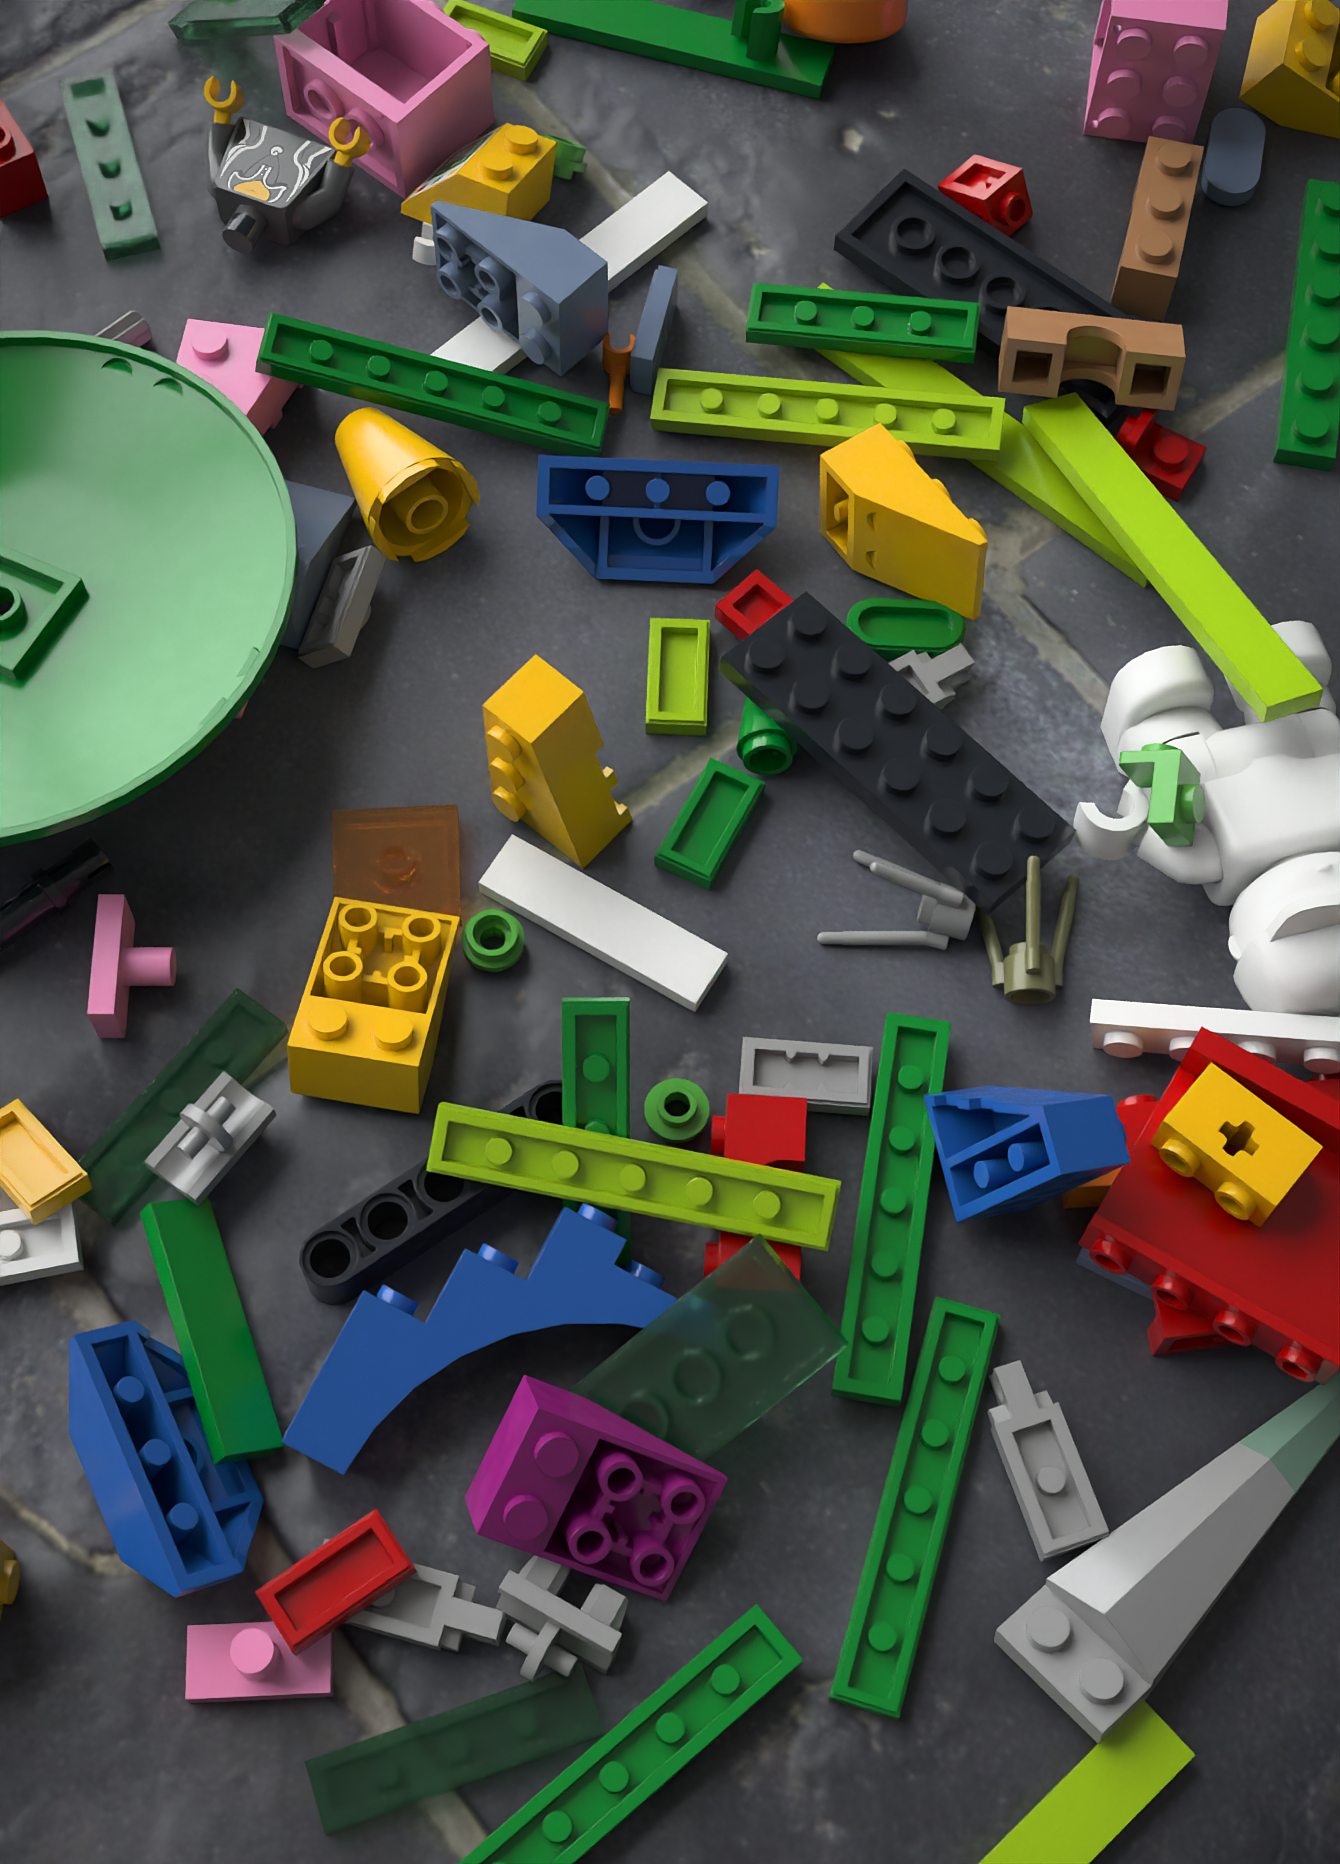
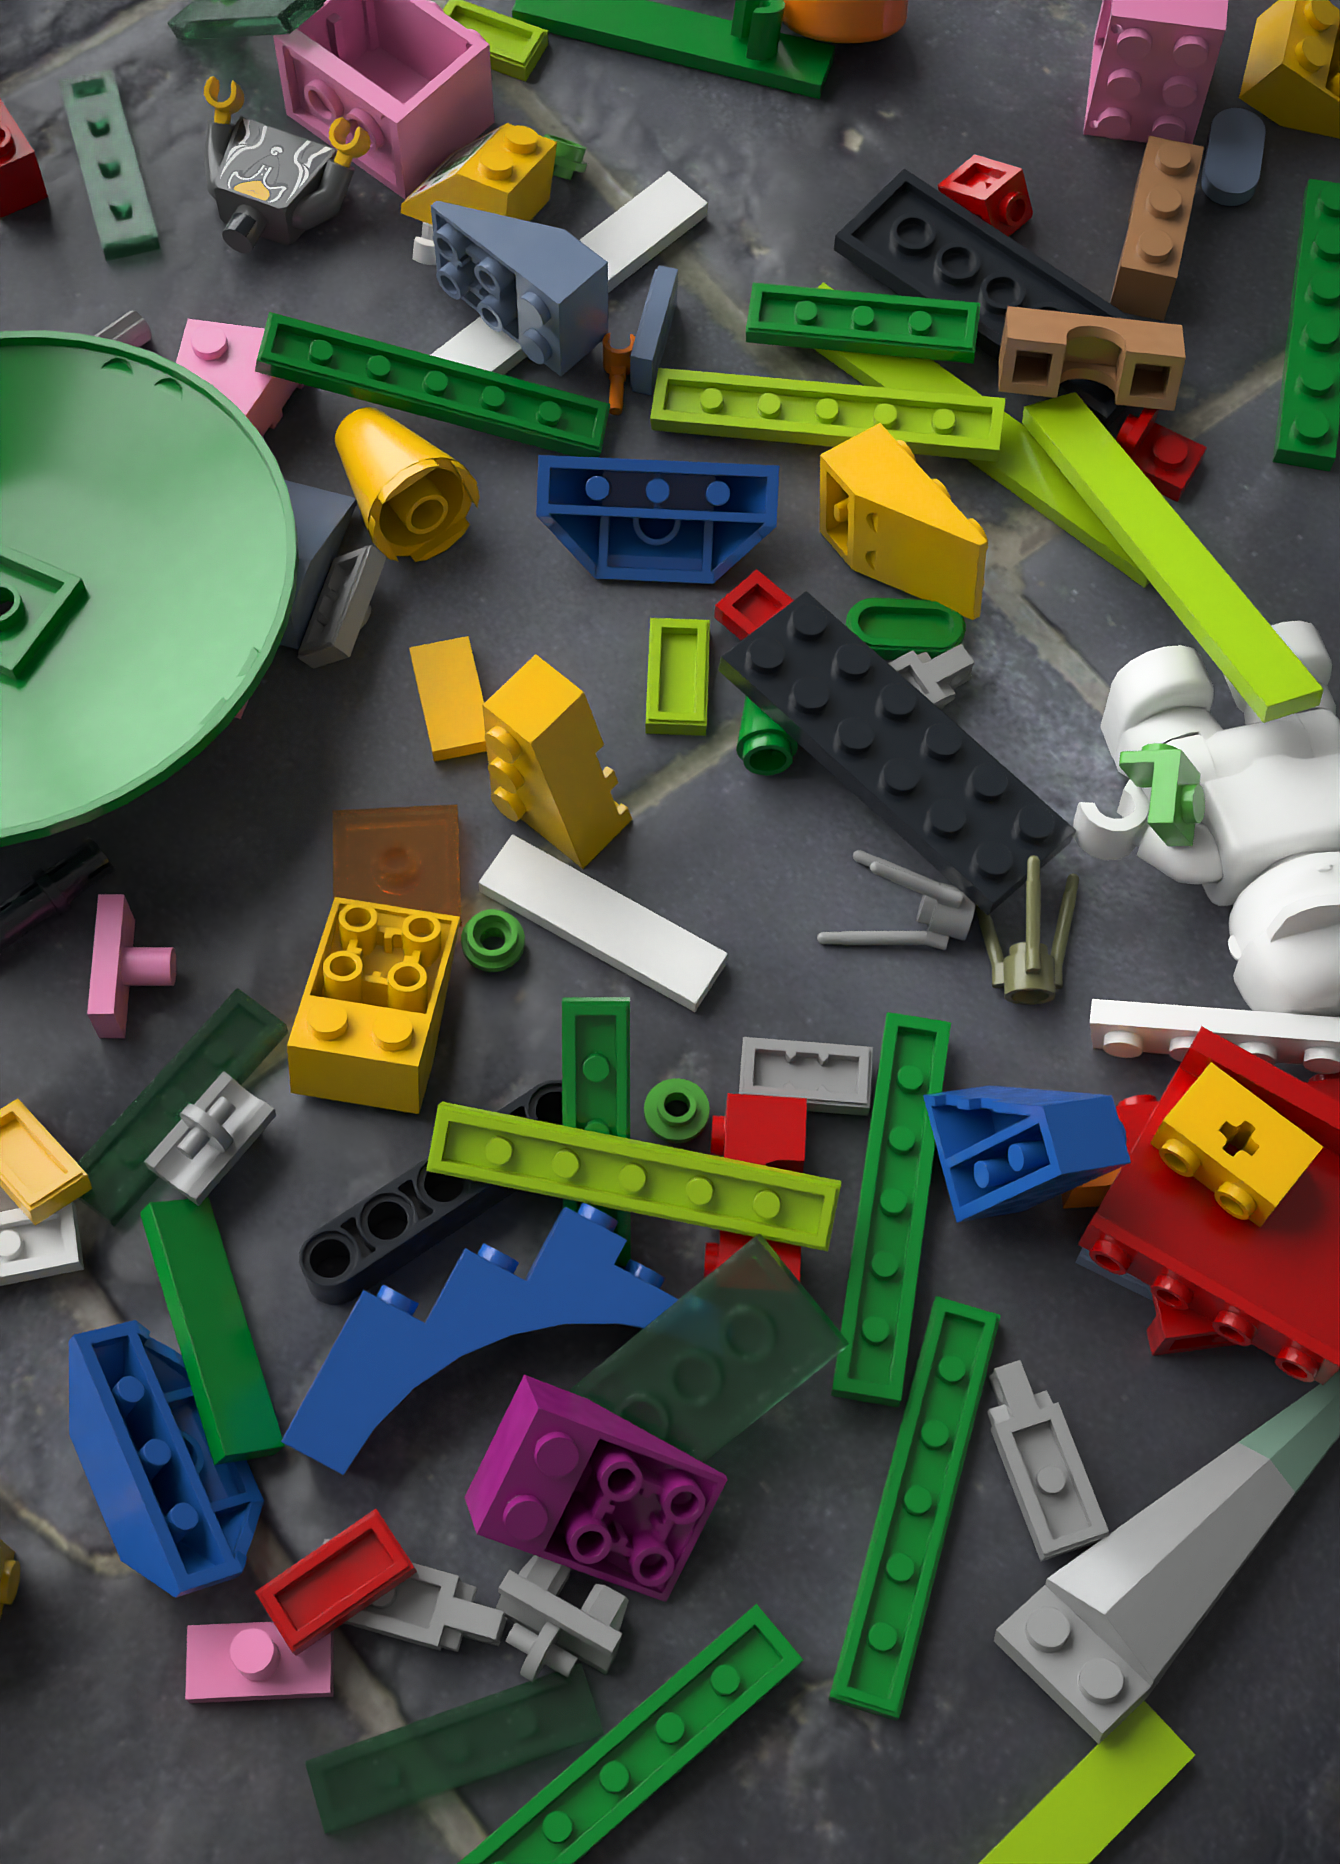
green tile [654,757,766,891] -> none
none -> yellow tile [409,636,487,762]

